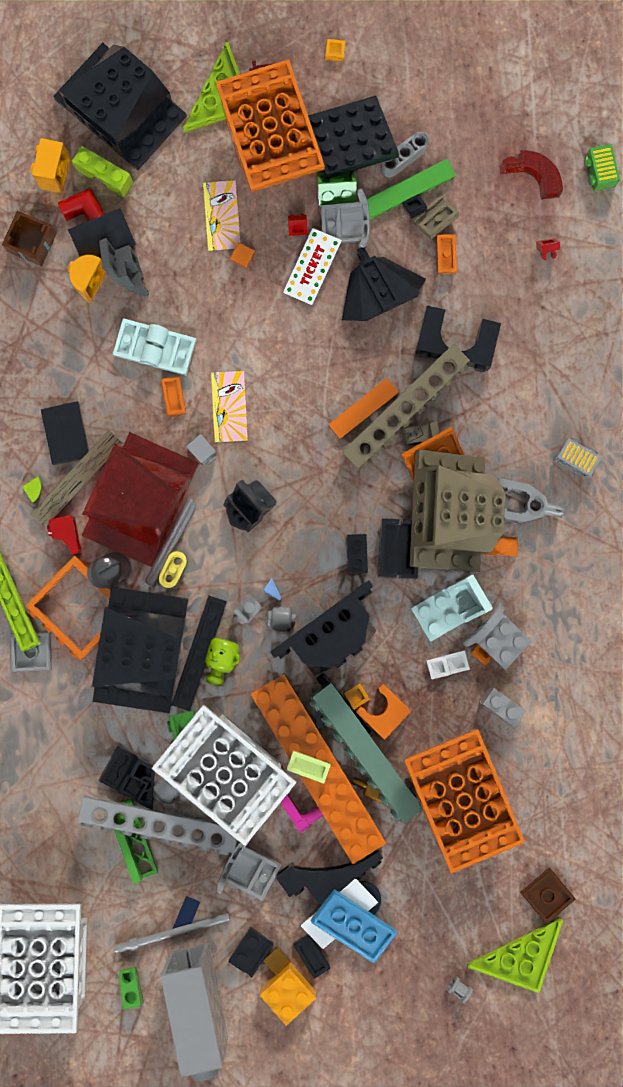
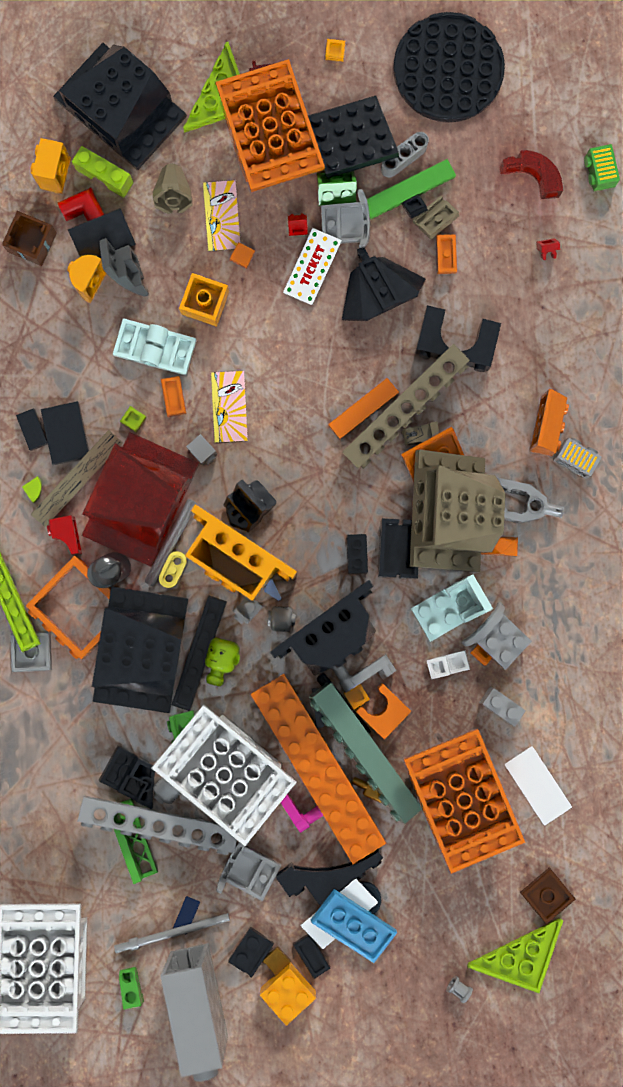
yellowish green tile [287,750,331,784] -> none
none -> black tile [16,408,48,451]
none -> lime tile [120,406,147,433]
none -> dark tan cone [153,163,193,214]
none -> light orange brick [179,273,229,327]
none -> light orange wedge [185,504,297,601]
none -> light grey beam [332,654,397,693]
none -> black tile [393,12,505,122]
none -> white sticker [505,746,572,826]
none -> orange slope [530,389,569,456]

